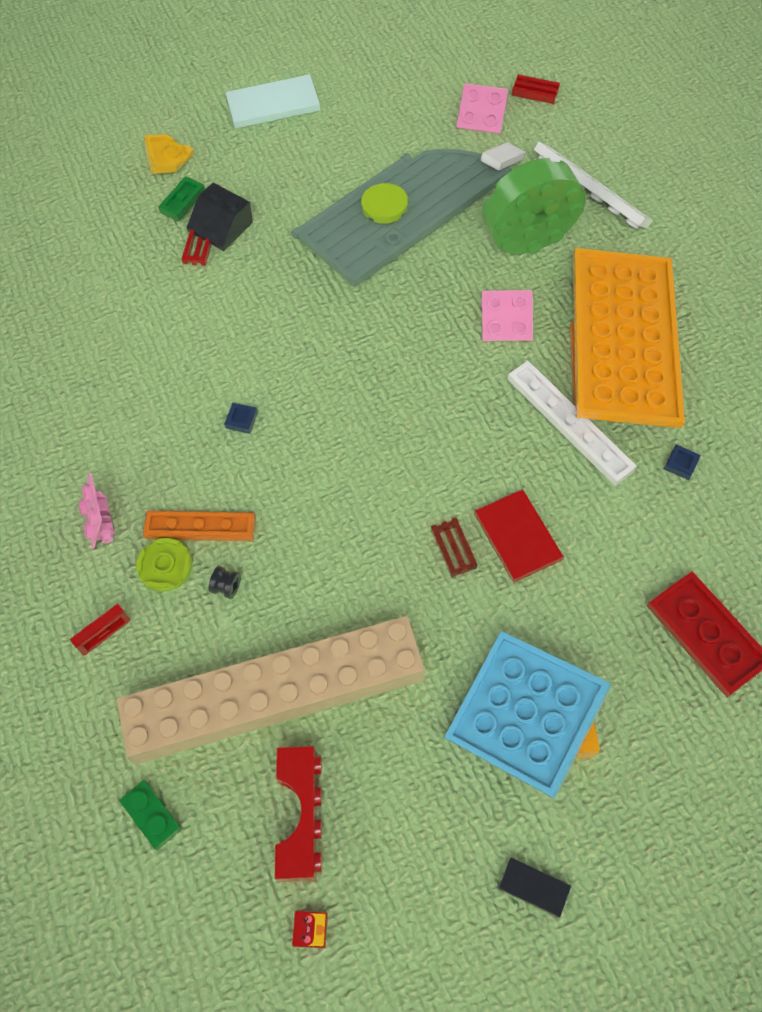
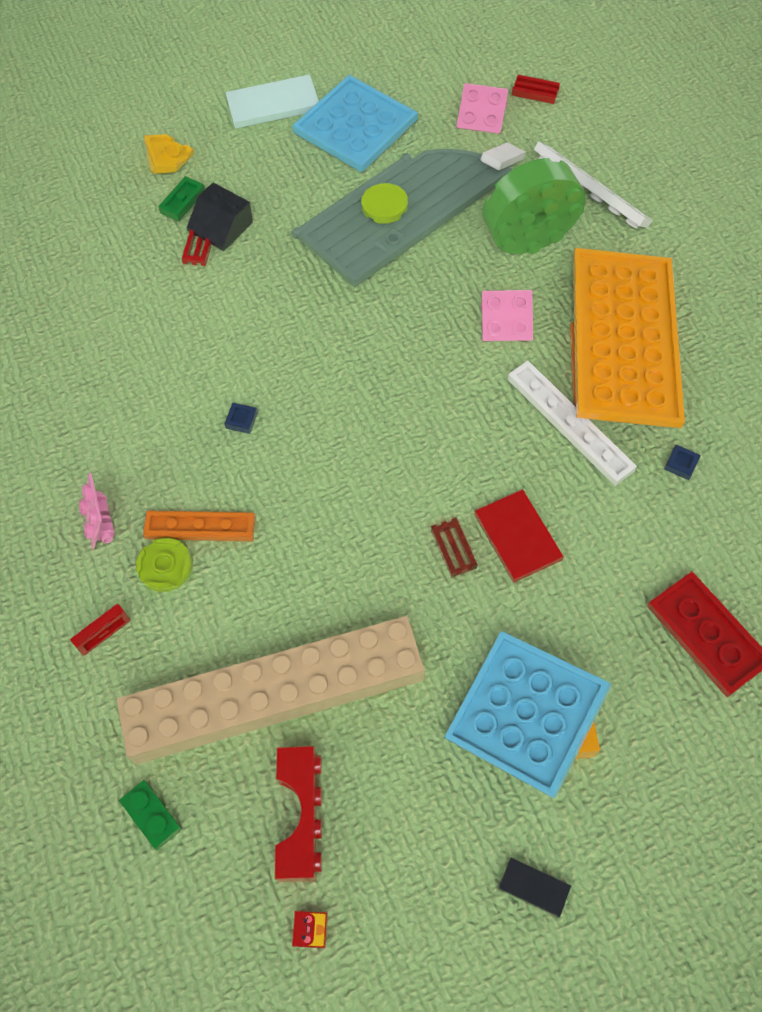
black wheel [208,566,241,599] -> none
none -> medium azure plate [292,75,418,172]

